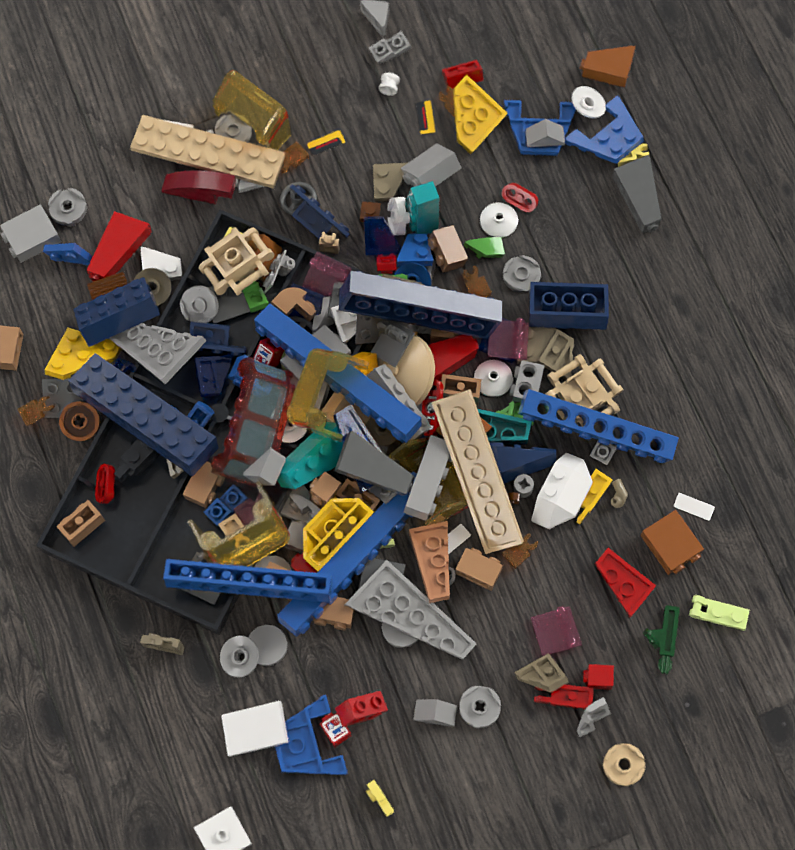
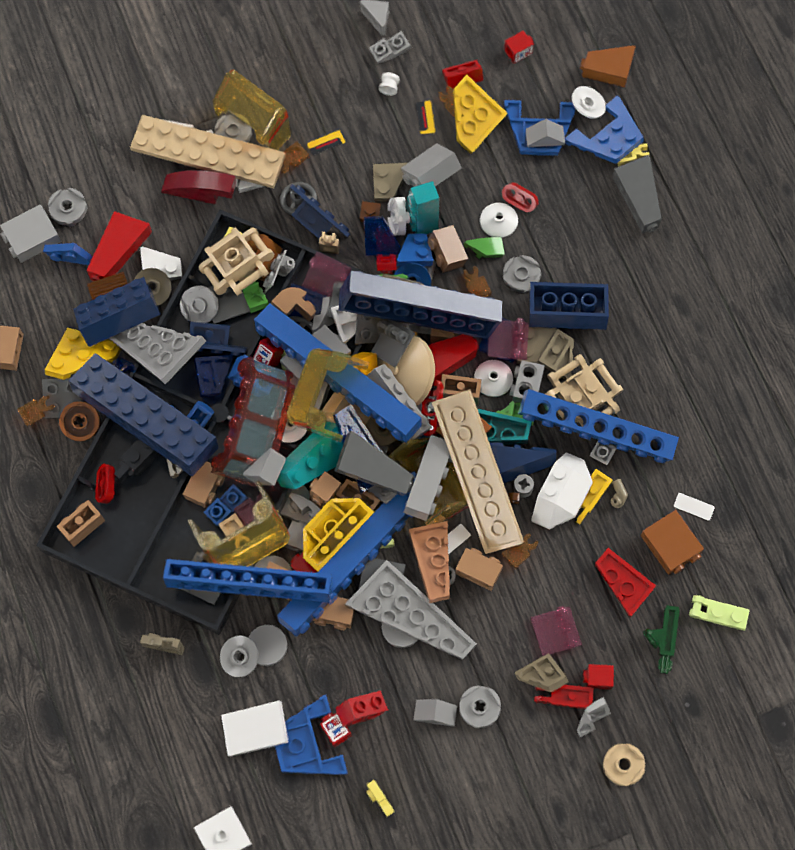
none -> red brick [504,30,534,63]

